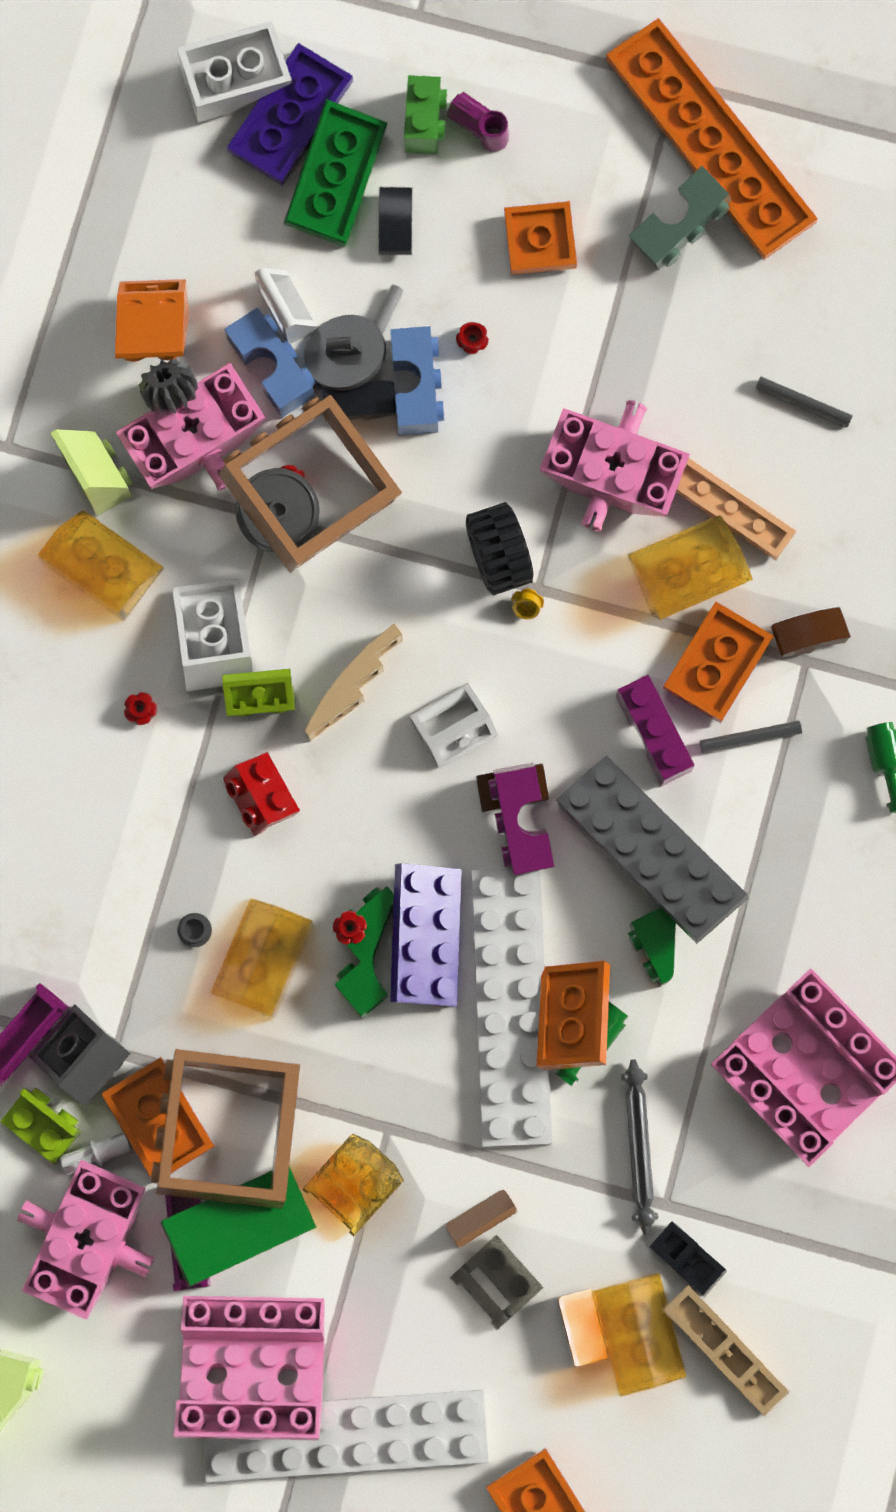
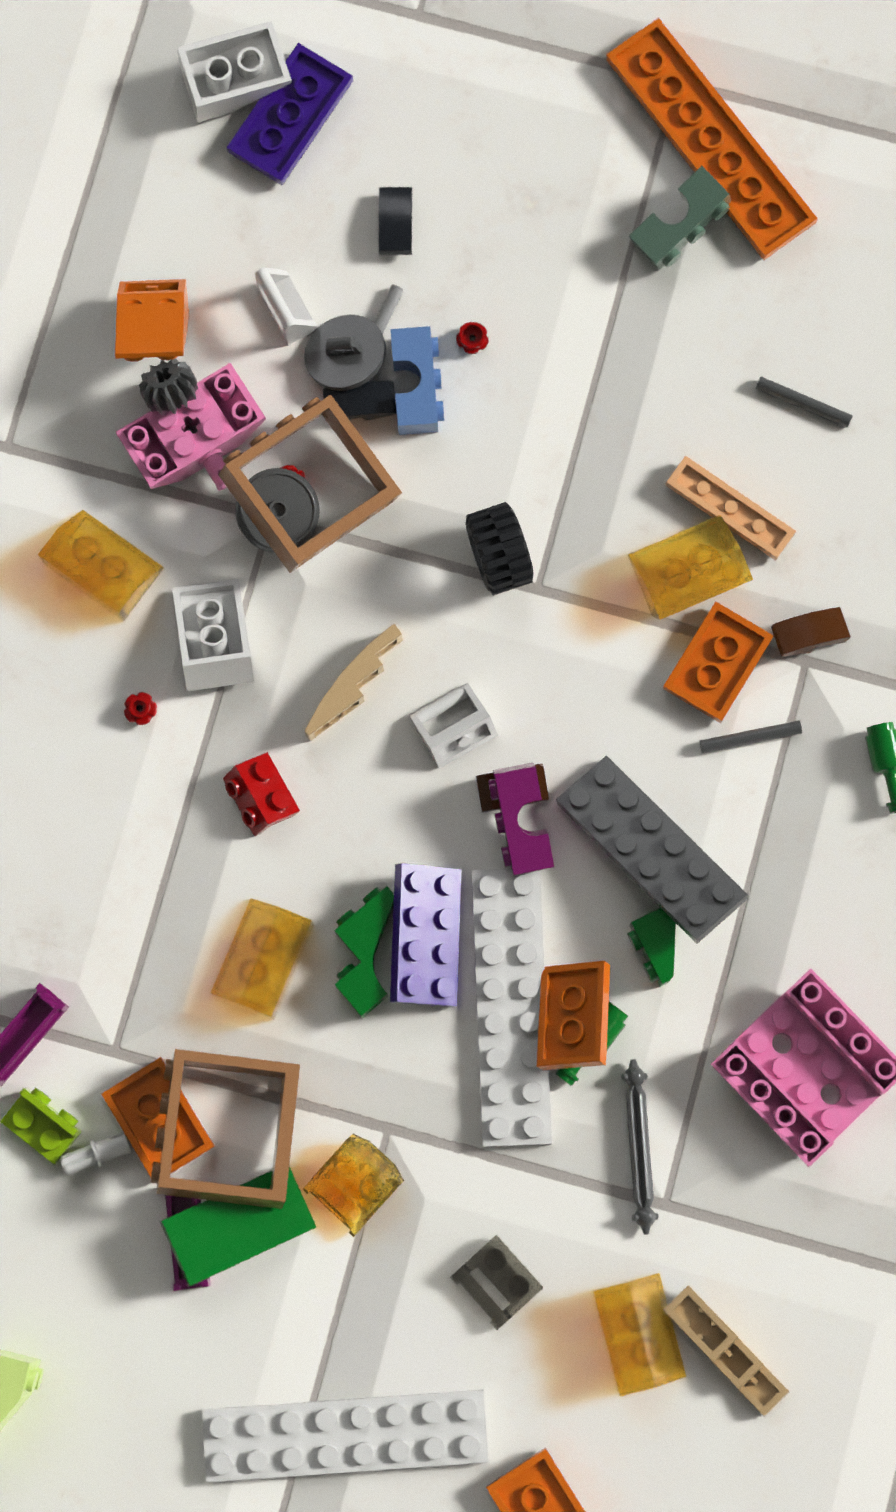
bright pink slope [17,1160,155,1320] -> none
dark grey slope [29,1004,131,1107] -> none
yellowish green slope [51,429,133,516] -> none
bright pink slope [174,1296,325,1440] -> none
dark grey plate [177,913,212,947] -> none
lime bracket [222,668,295,717] -> none
medium blue arch [224,307,316,418] -> none
green tile [283,99,388,247] -> none
red plate [332,911,367,945] -> none
bright green brick [404,75,447,154] -> none
magenta piece [446,91,509,152] -> none
medium nougat slope [446,1190,517,1248] -> none
orange plate [504,201,577,275] -> none
yellow plate [511,588,544,620] -> none
bright pink slope [540,400,690,532] -> none
slope [557,1289,608,1368] -> none
magenta arch [616,675,695,787] -> none
black slope [649,1221,727,1298] -> none

